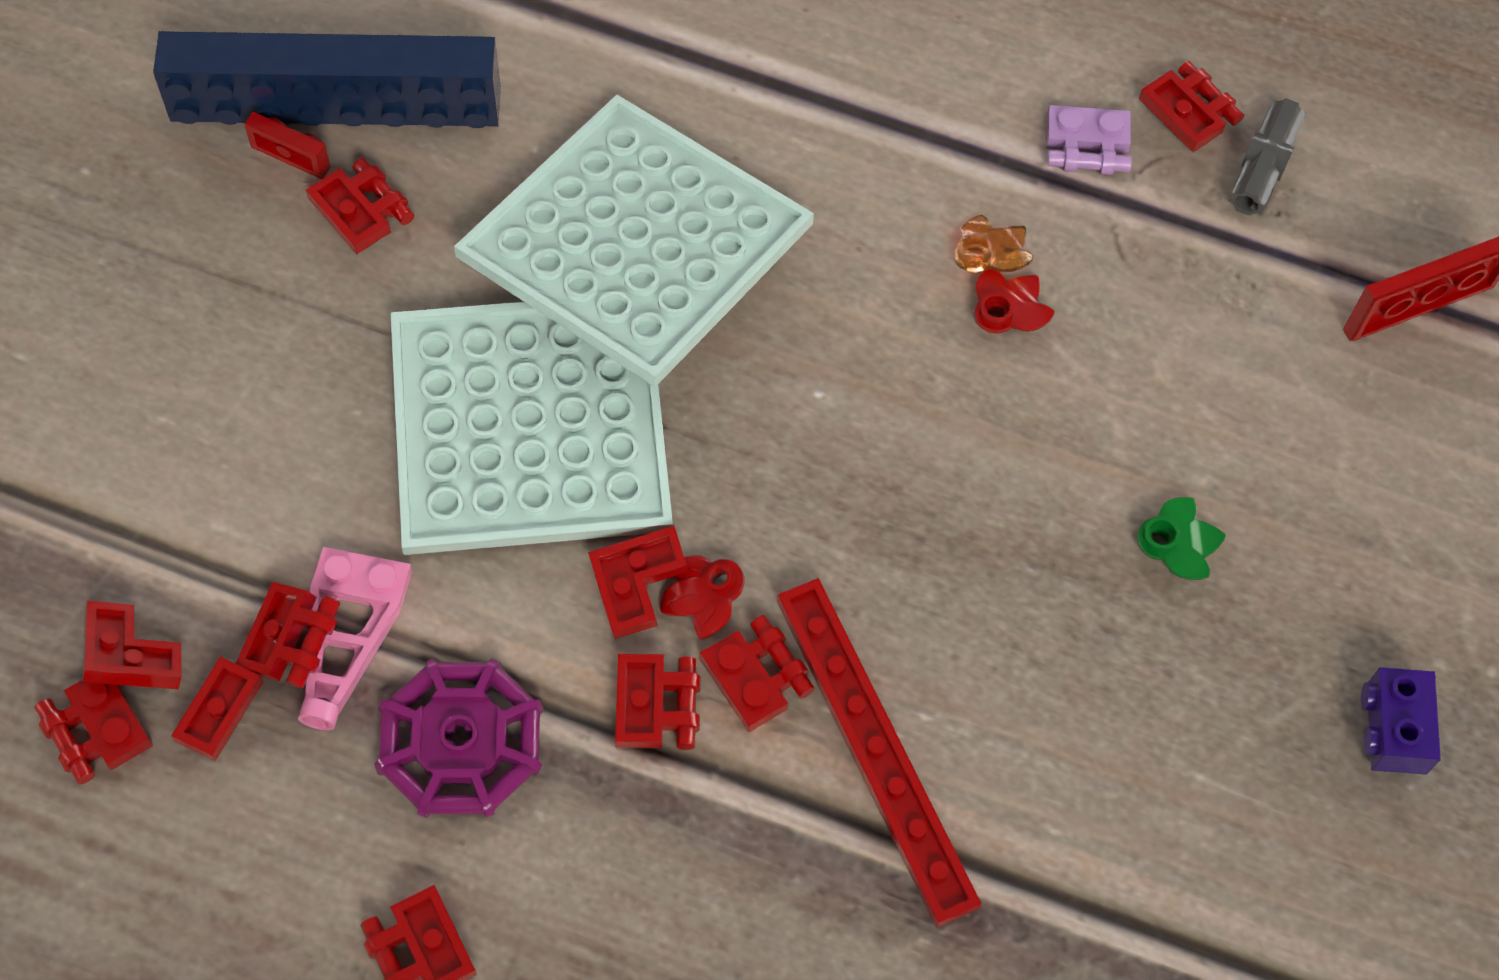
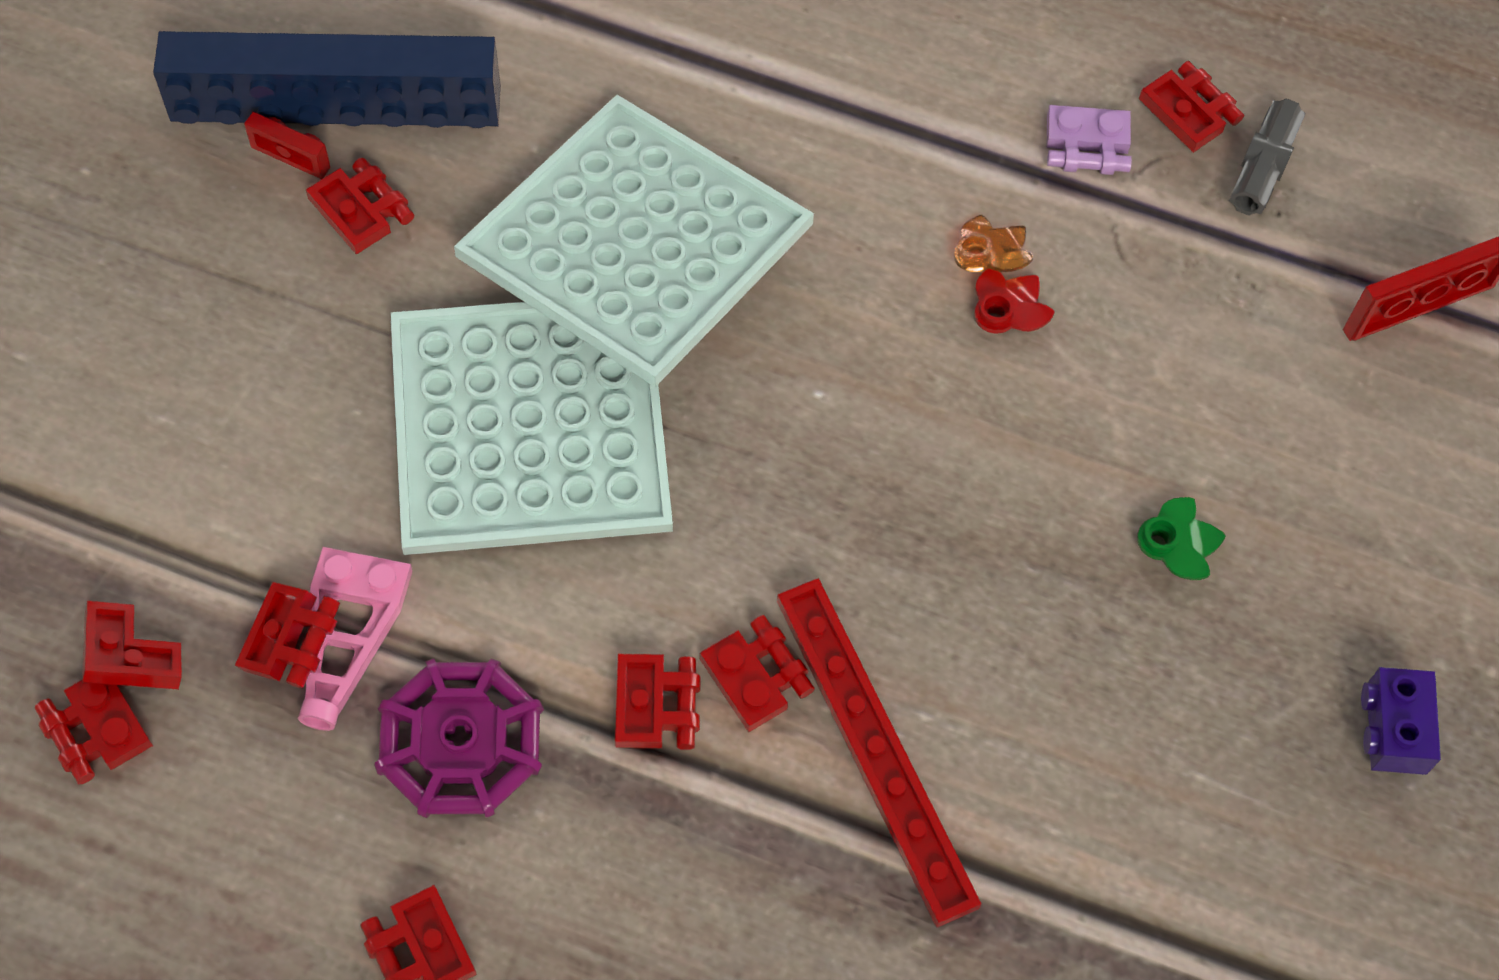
red plate [171,657,263,761] -> none
red plate [588,526,689,639] -> none
red plate [660,555,745,639] -> none

